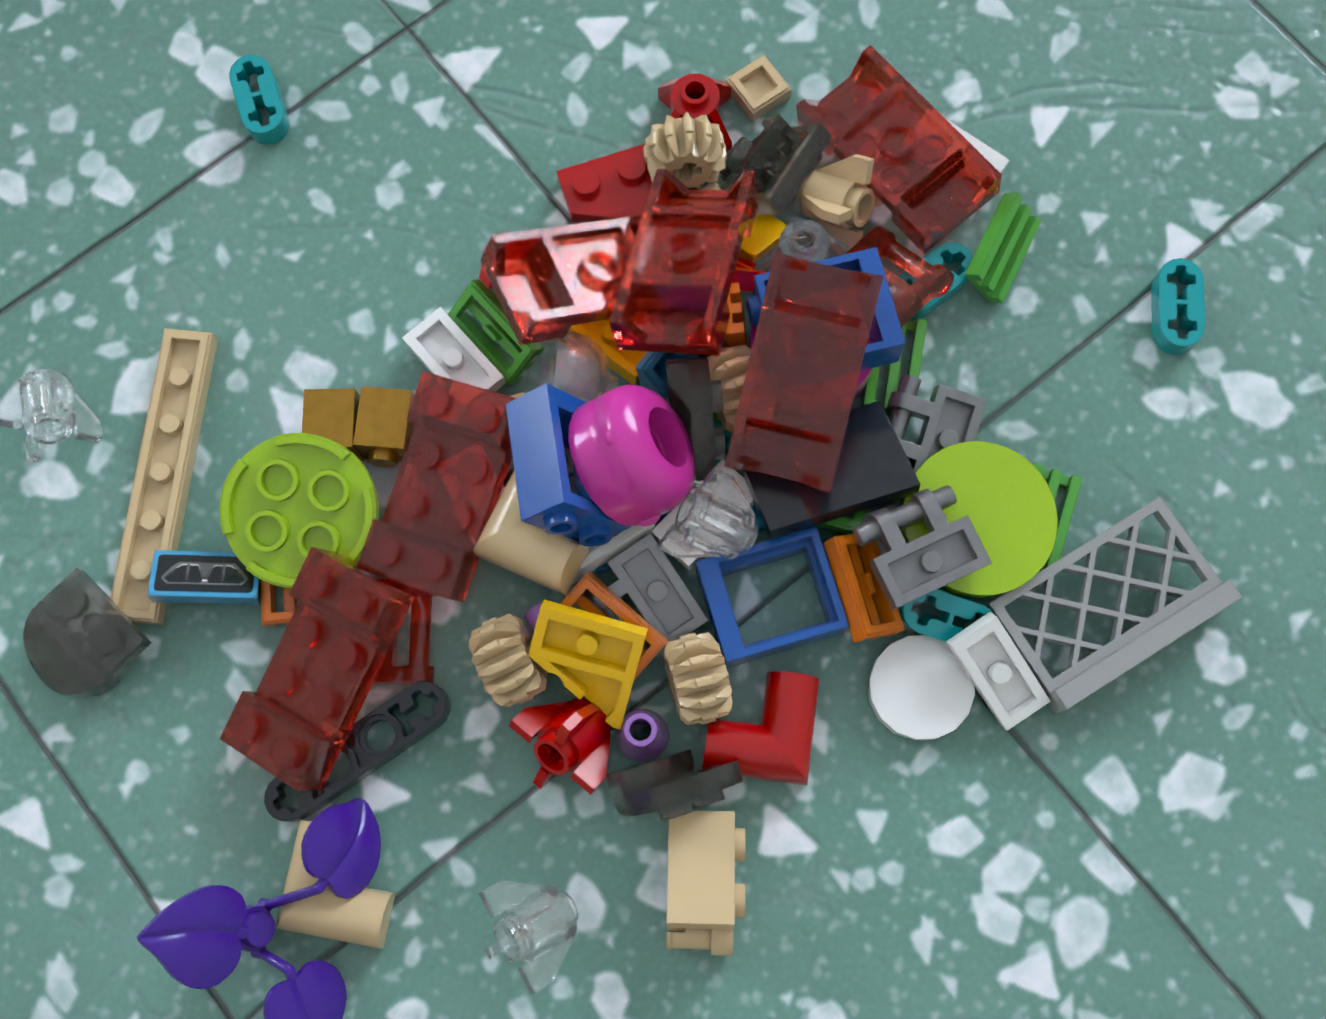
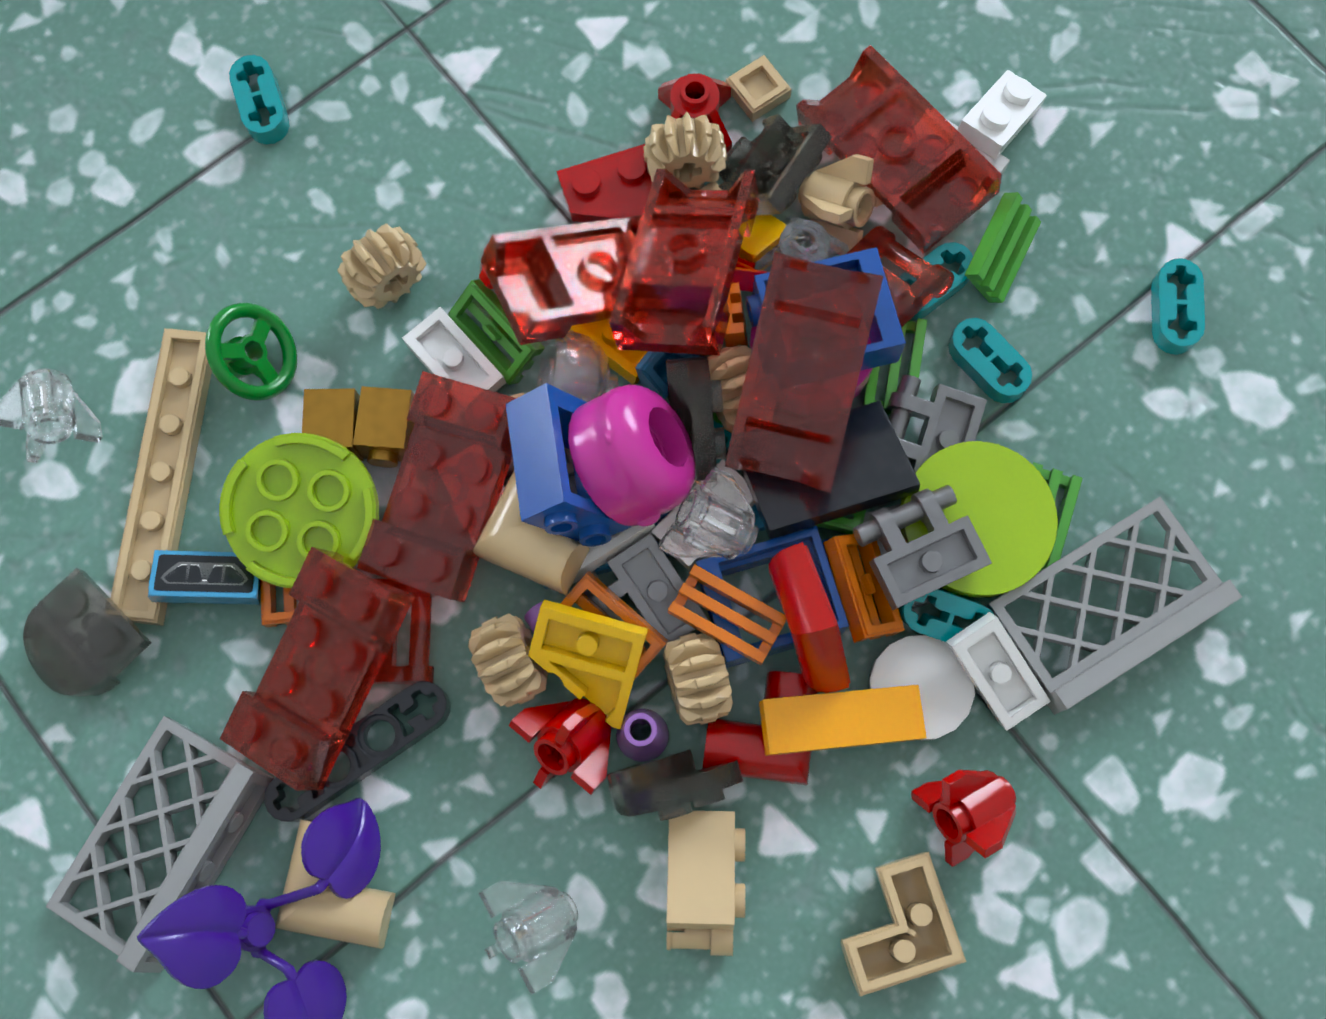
none -> light grey fence [45,716,274,973]
none -> green piece [205,303,297,401]
none -> tan gear [337,224,427,309]
none -> orange tile [668,564,787,666]
none -> light orange tile [759,685,927,756]
none -> red brick [769,542,851,693]
none -> tan brick [840,852,966,996]
none -> red brick [911,770,1016,867]
none -> teal beam [948,318,1032,403]
none -> white plate [955,70,1047,160]

